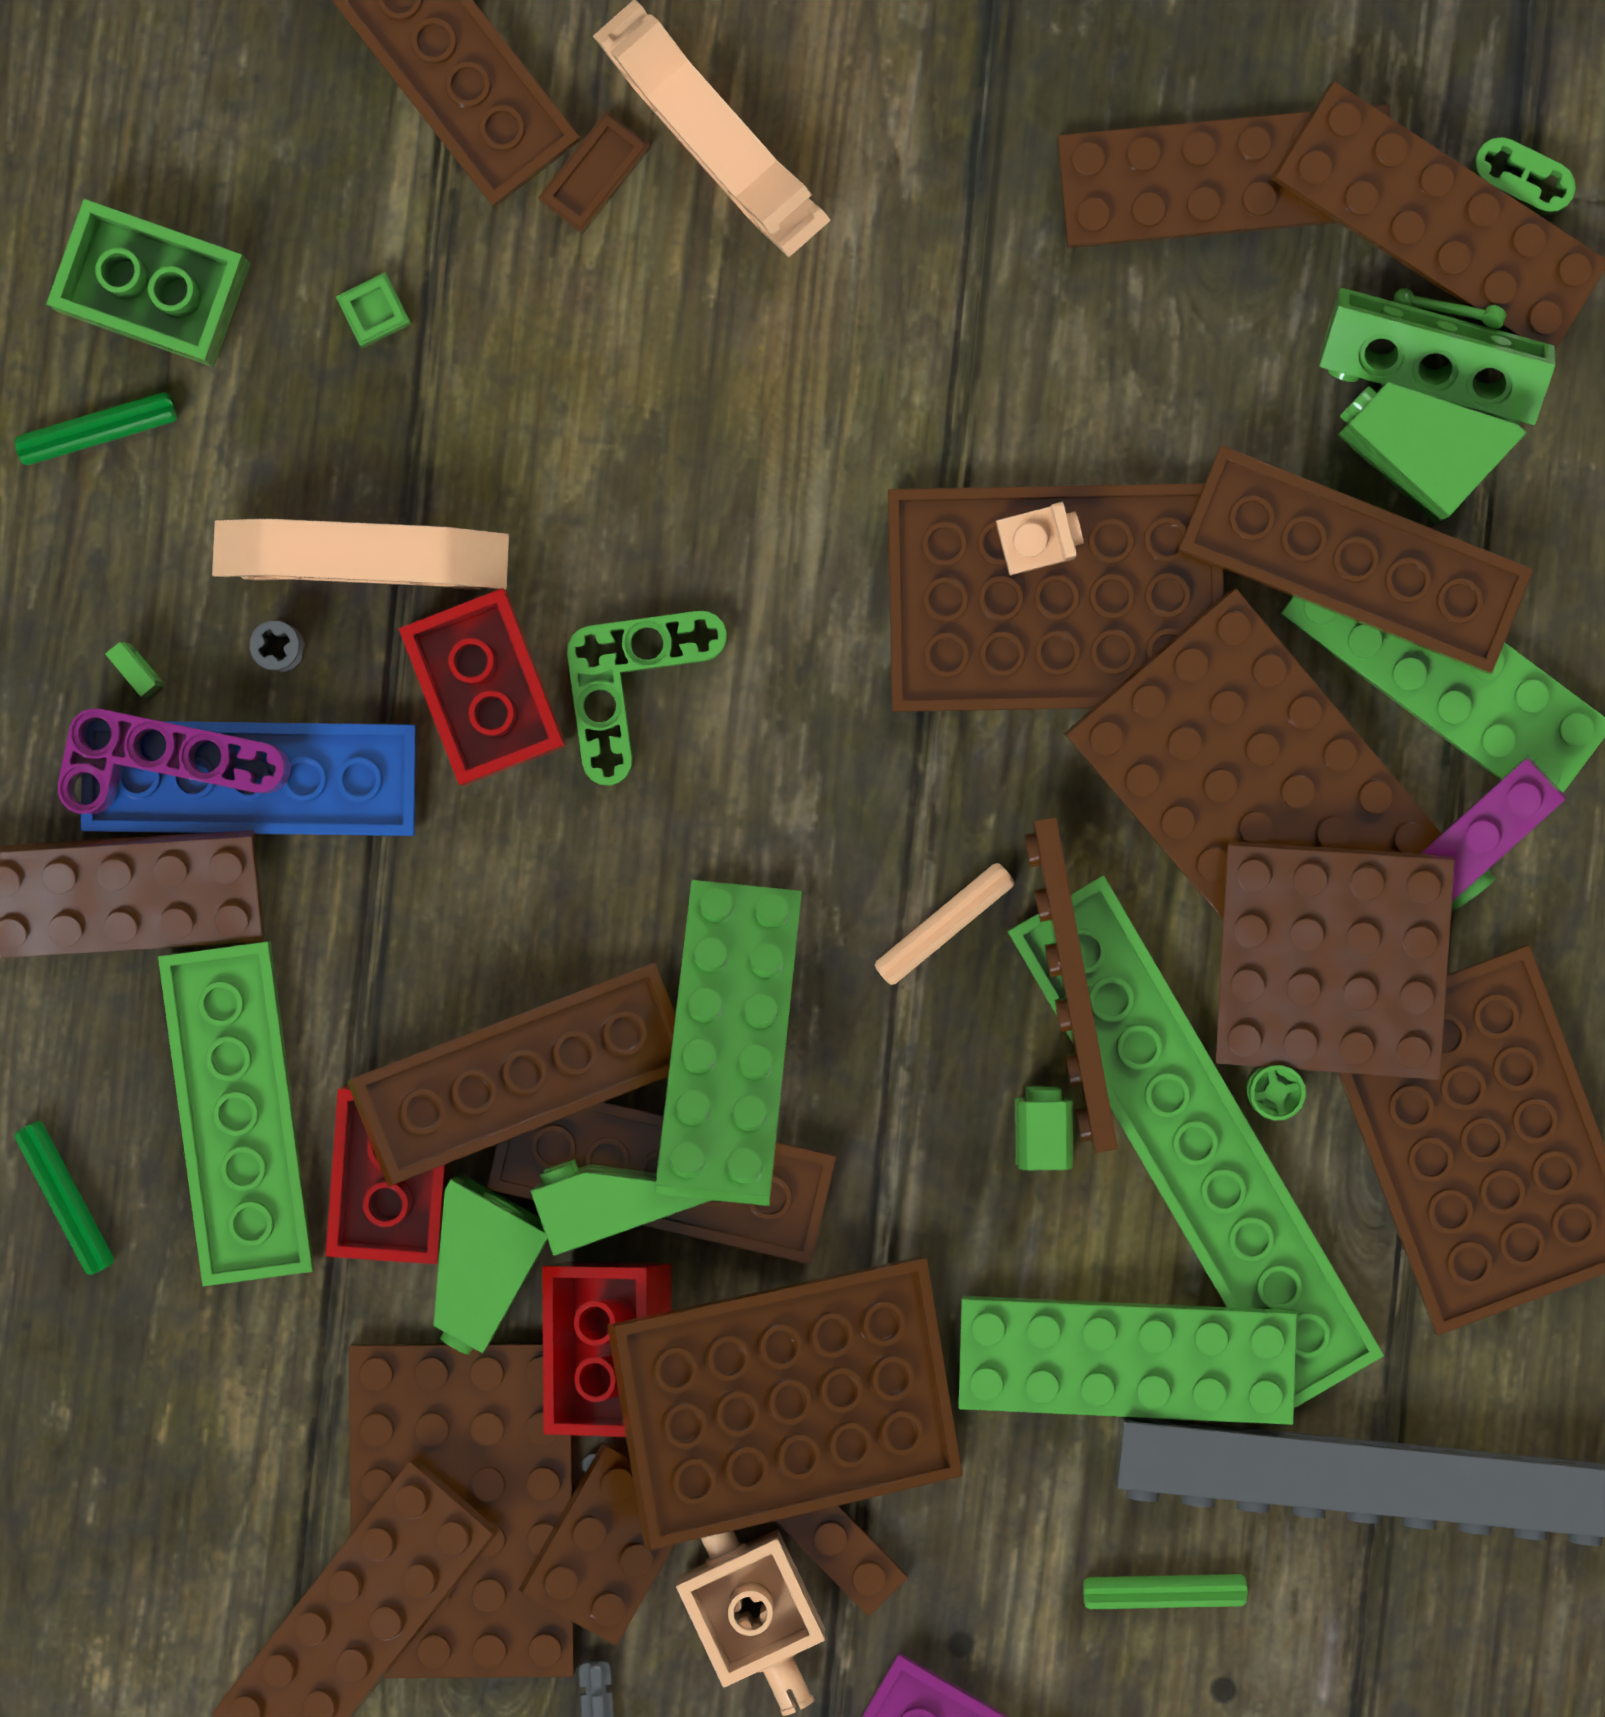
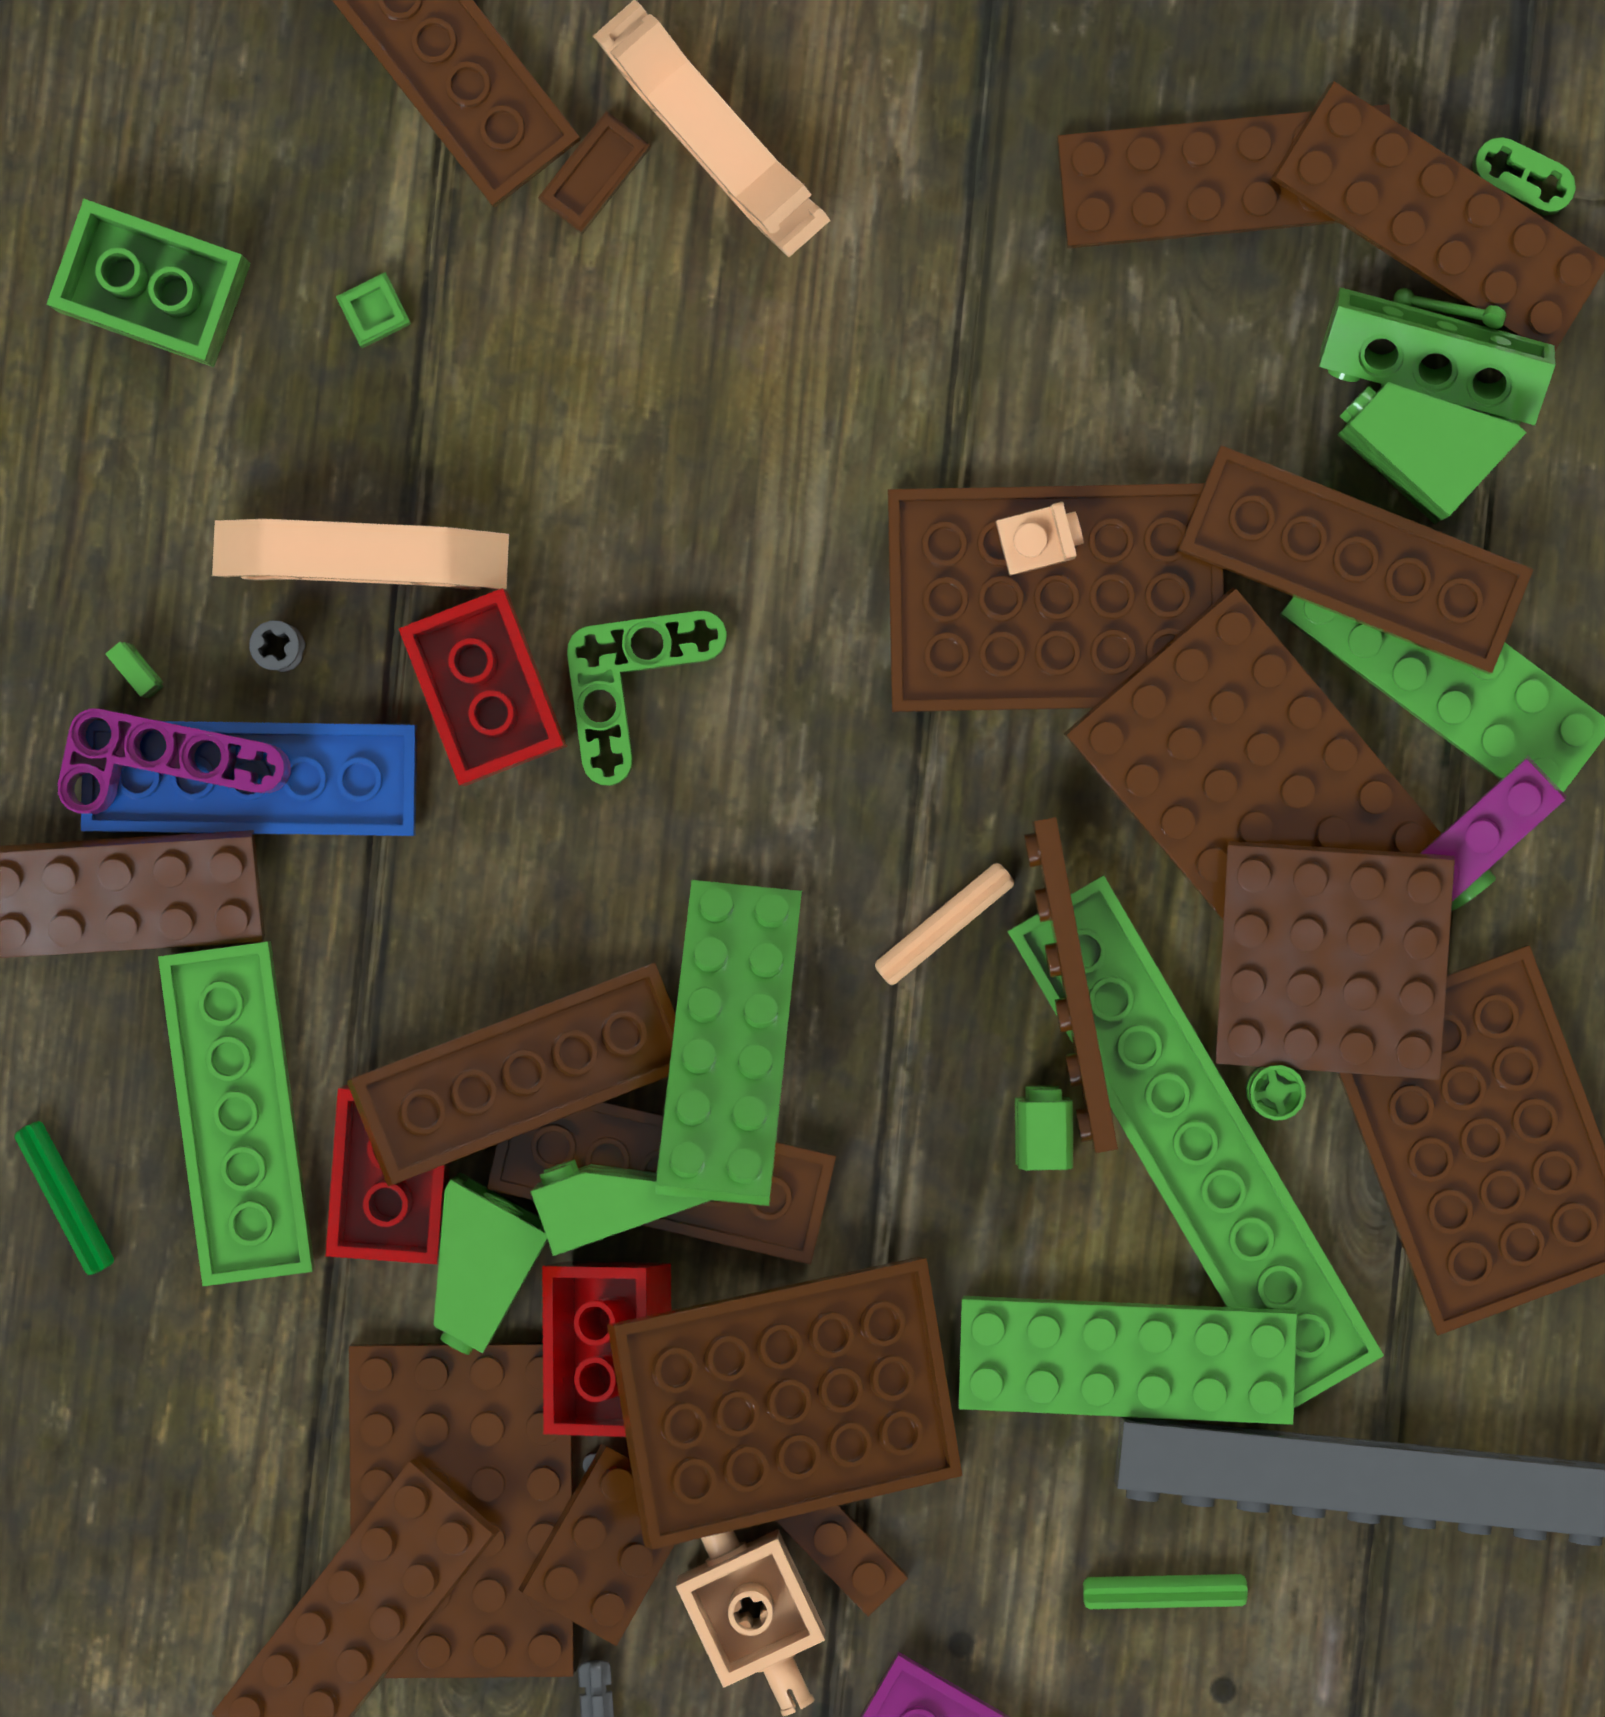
green axle [14,392,177,465] -> none

